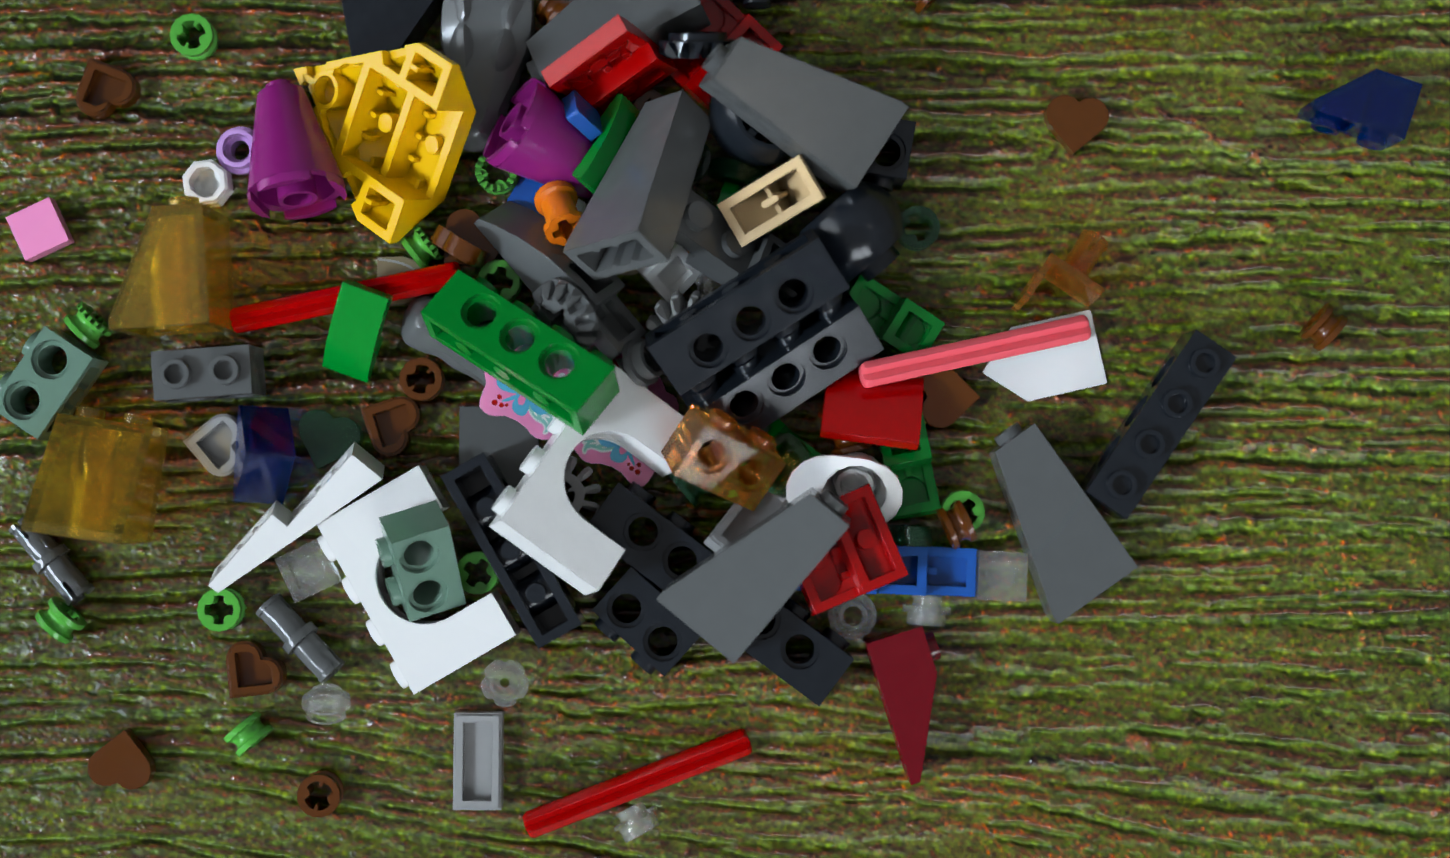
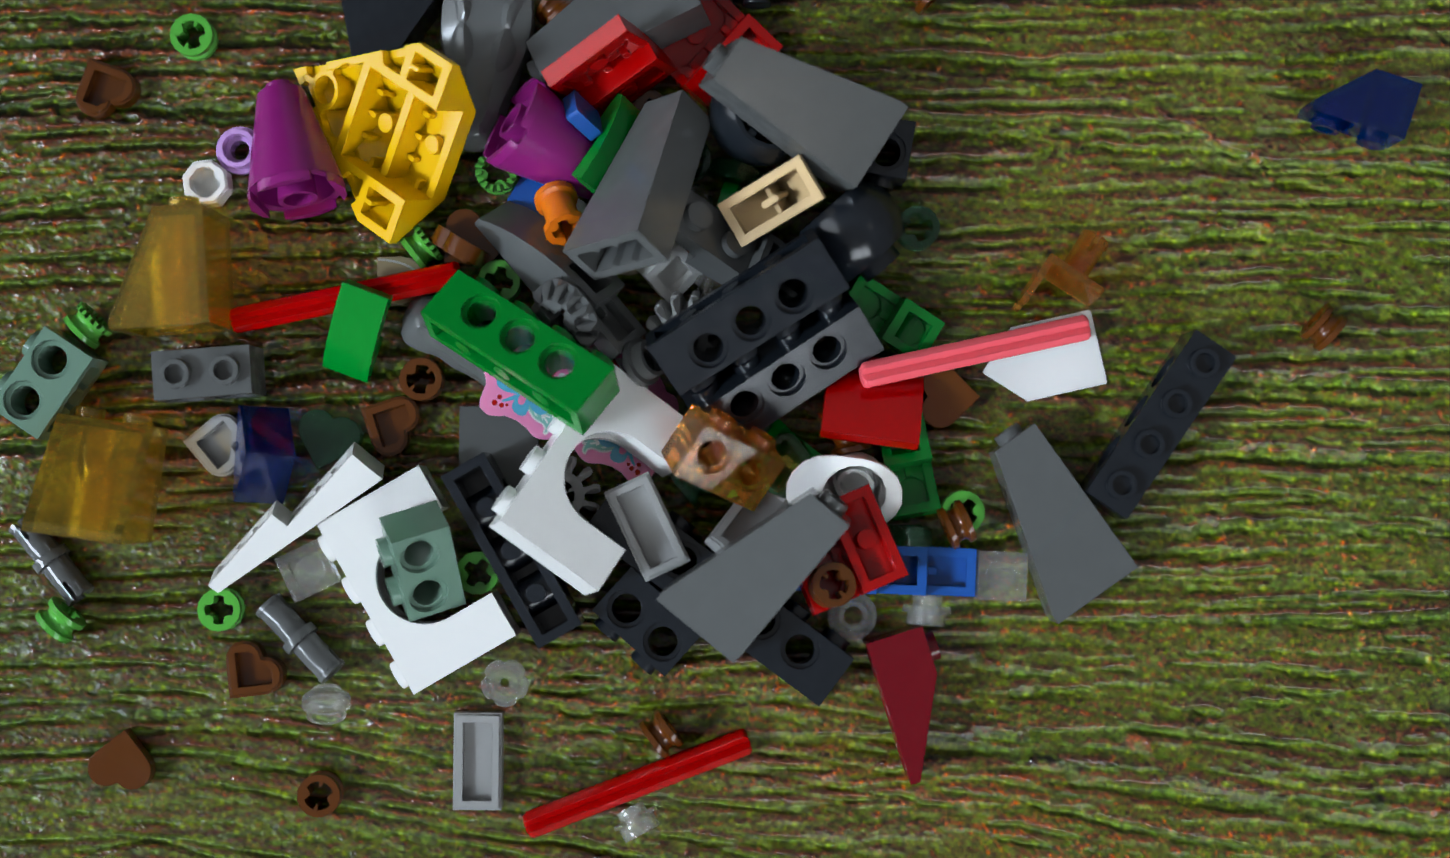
bright pink tile [5,197,75,263] -> none
bright green bush [223,710,274,758] -> none
black gear [659,31,736,59] -> none
reddish brown tile [1044,95,1109,156] -> none
none -> light grey tile [604,471,691,582]
none -> reddish brown bush [639,709,684,759]
none -> reddish brown bush [808,562,856,608]

